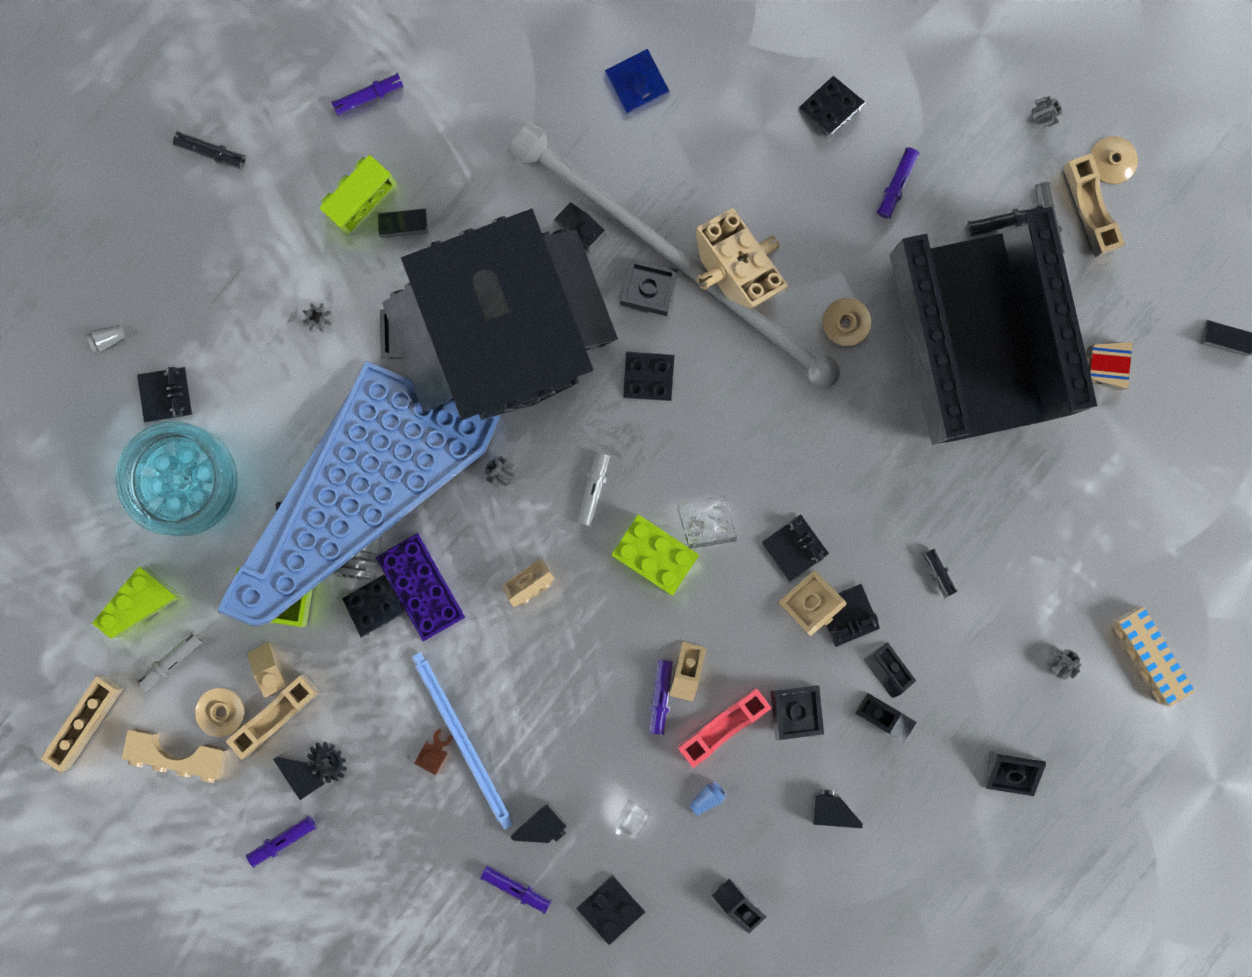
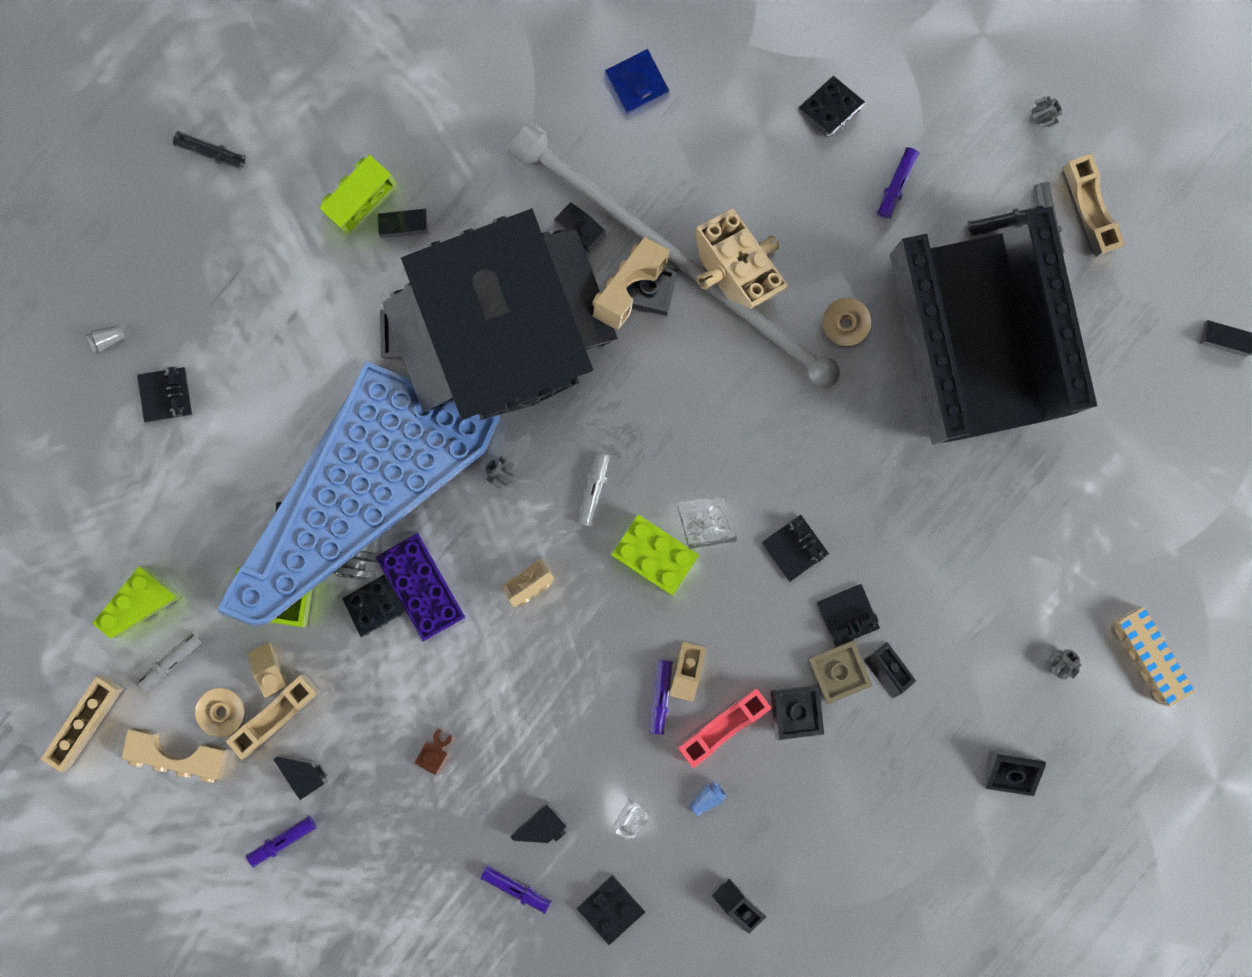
clear light blue wheel [116,422,238,536] -> none
dark grey gear [302,303,332,333] -> none
black gear [307,742,347,783] -> none
dark purple pin [332,72,404,116] -> none
light blue piece [412,652,514,830] -> none
black hinge [623,352,675,401] -> none
tan hinge [778,570,847,637] -> none
black slope [811,789,863,828] -> none
black slope [855,693,917,743] -> none
black pin [921,548,958,598] -> none
torso [1086,342,1132,391] -> none
tan dish [1090,136,1138,184] -> none
none -> tan arch [592,237,670,330]
none -> dark tan plate [808,640,873,704]

